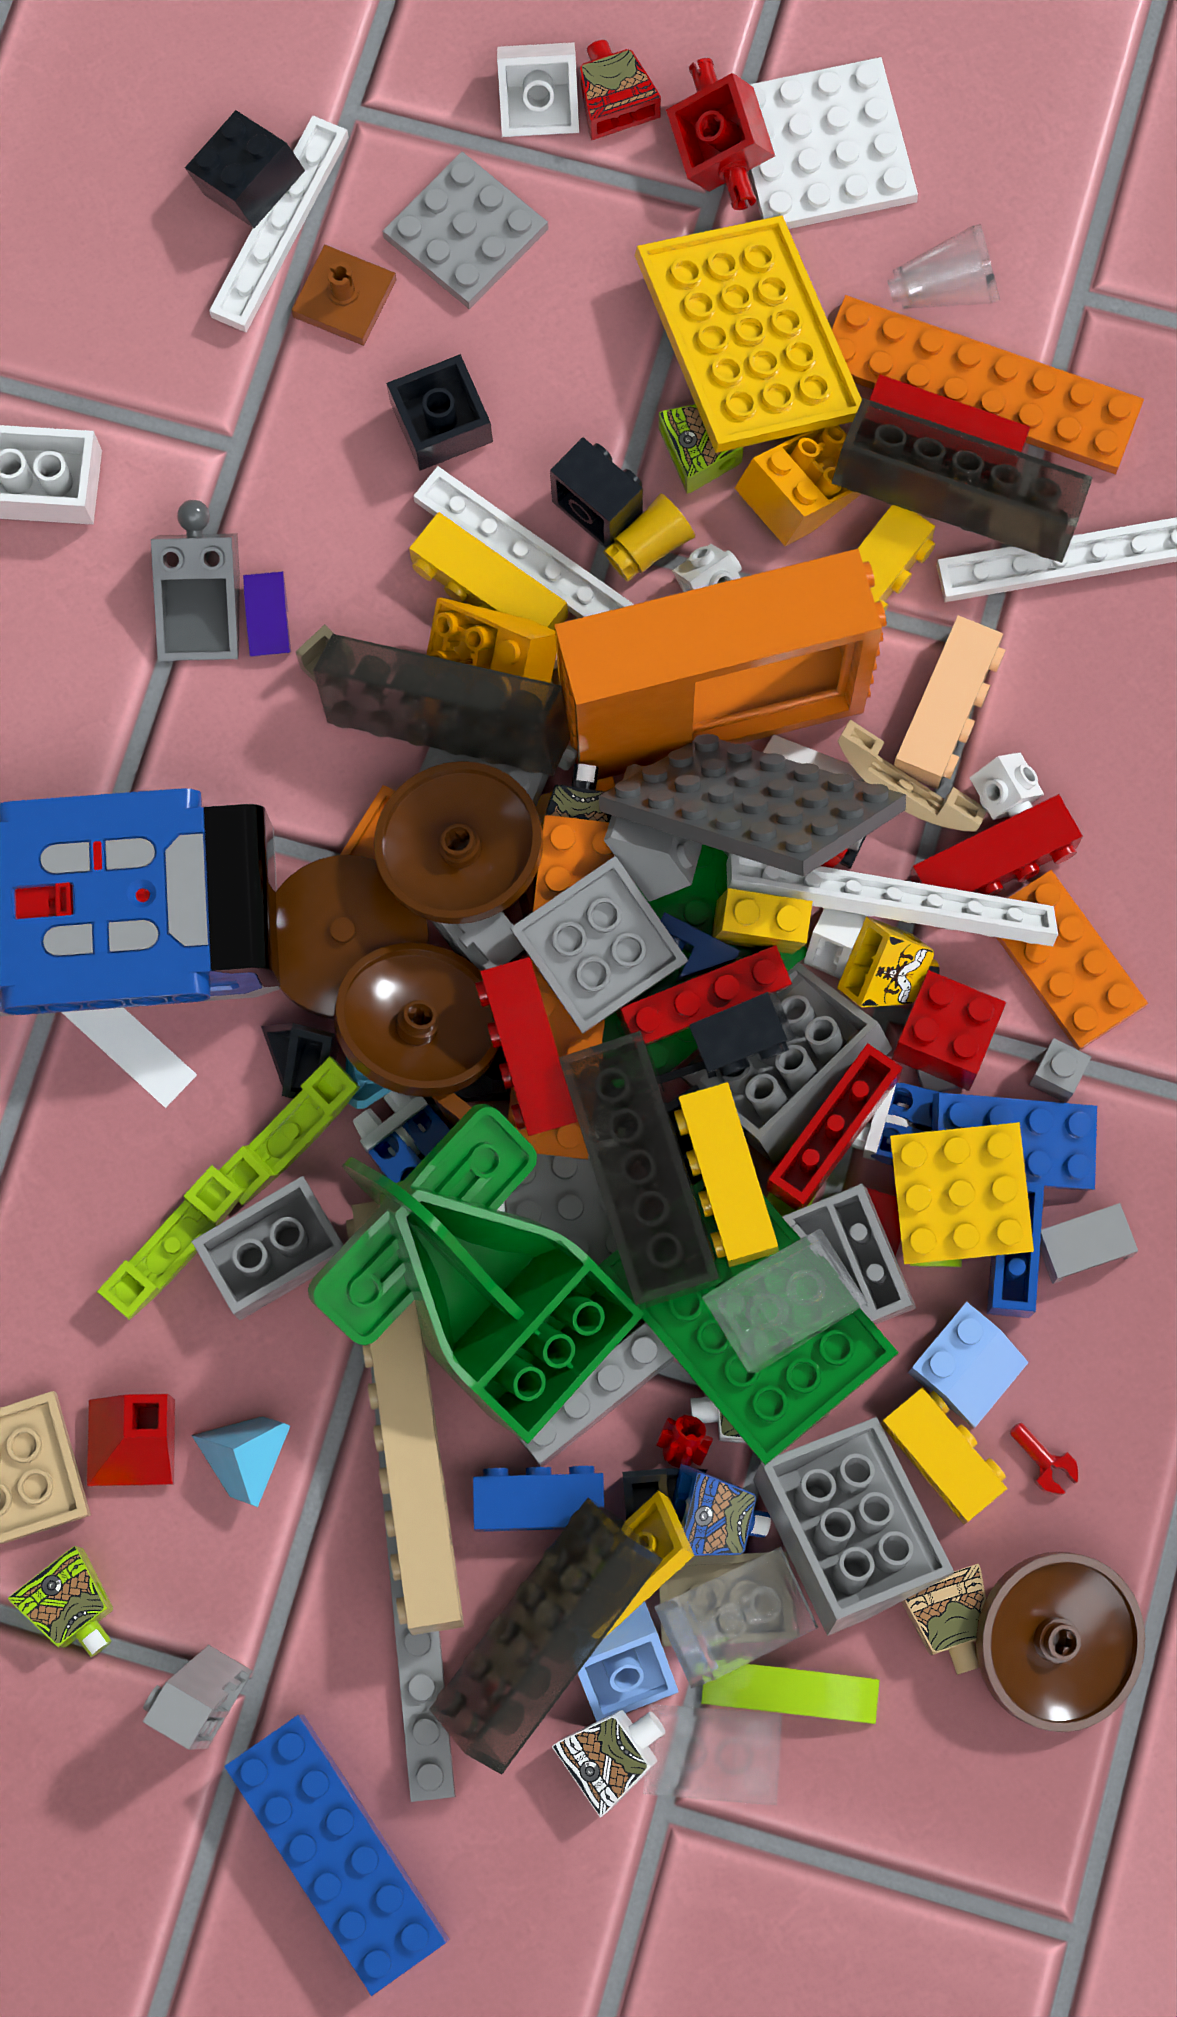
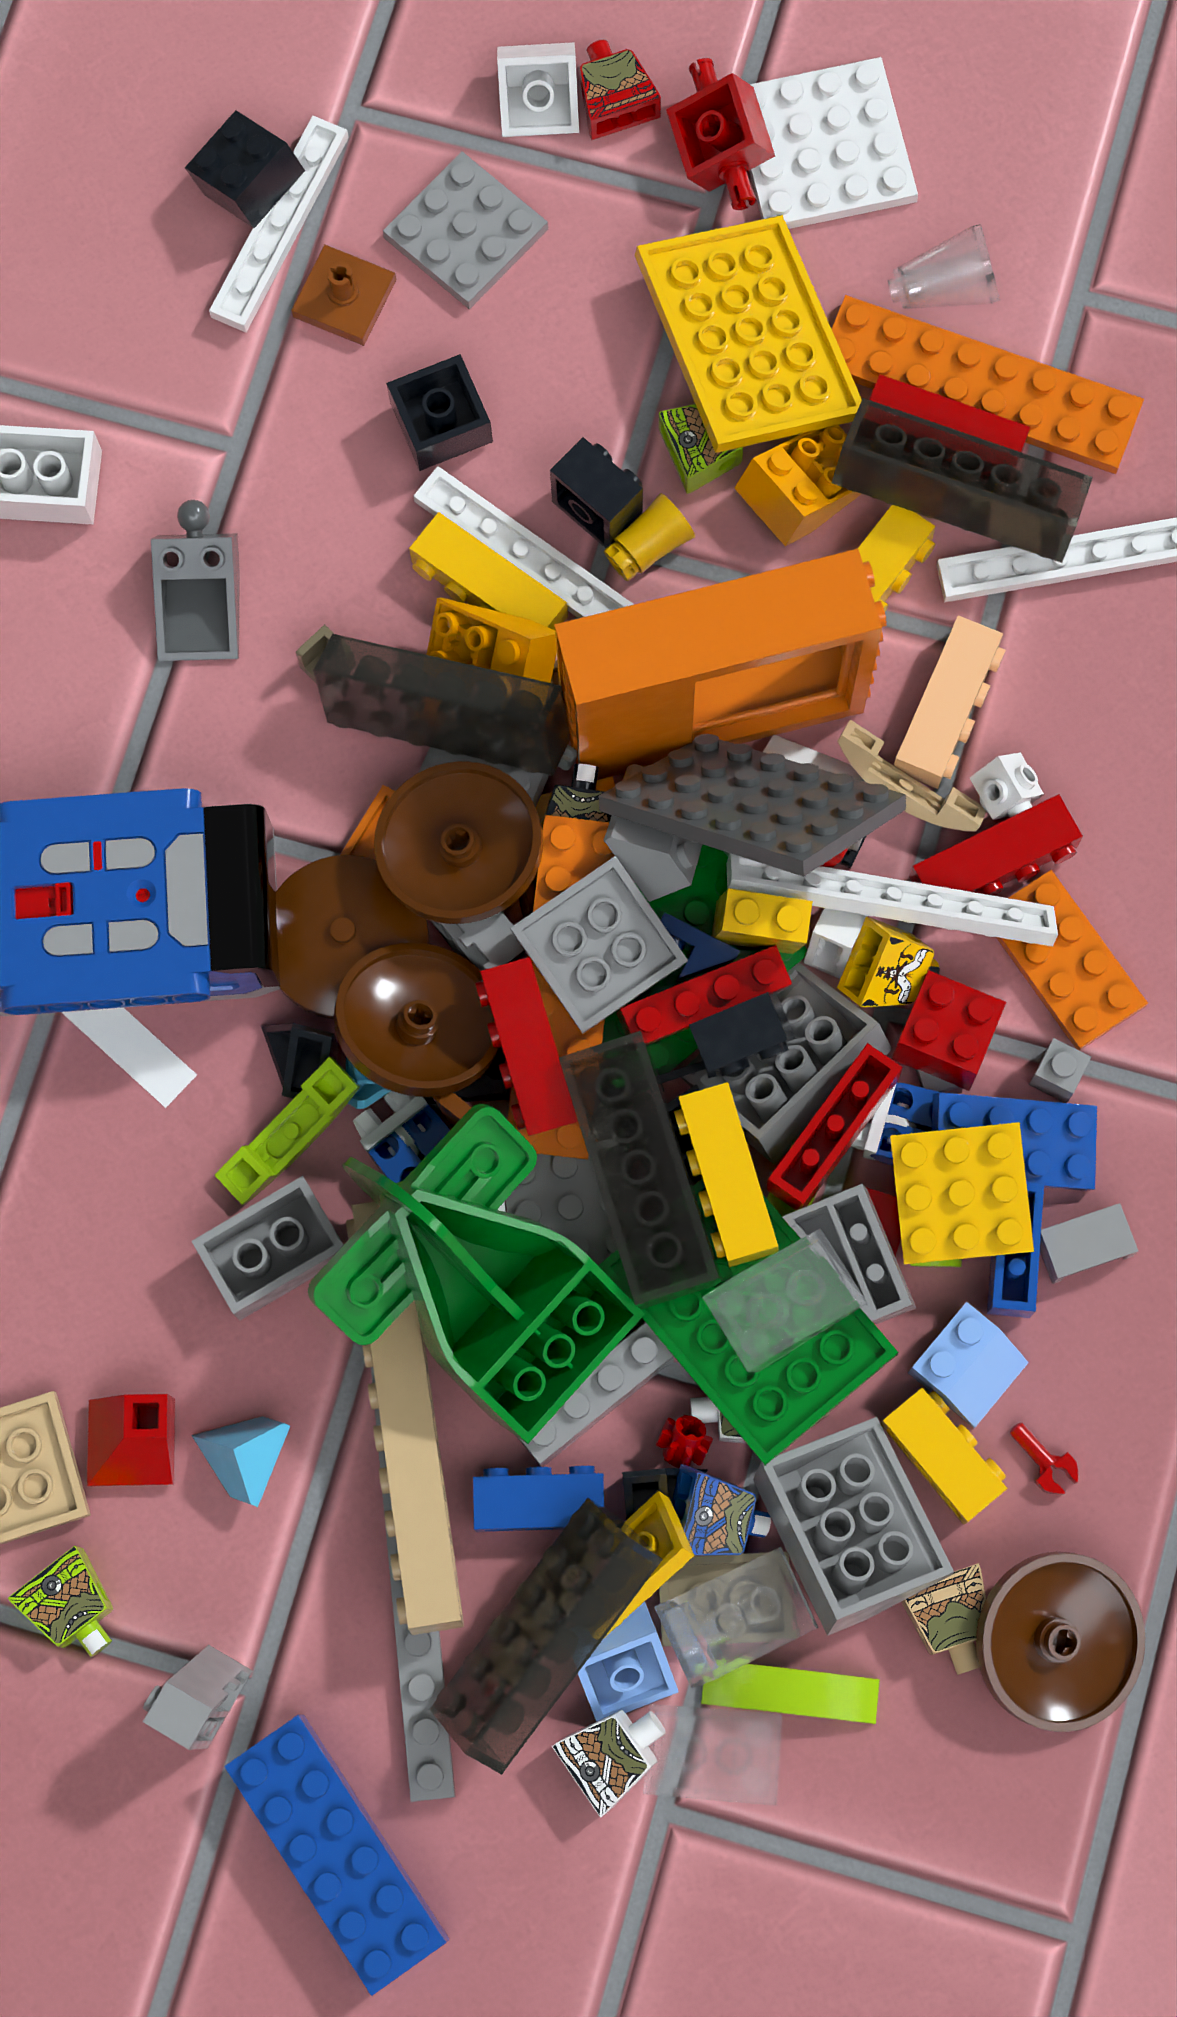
lime slope [97,1165,244,1320] -> none
dark purple slope [243,571,291,657] -> none
white brick [672,544,742,592] -> none

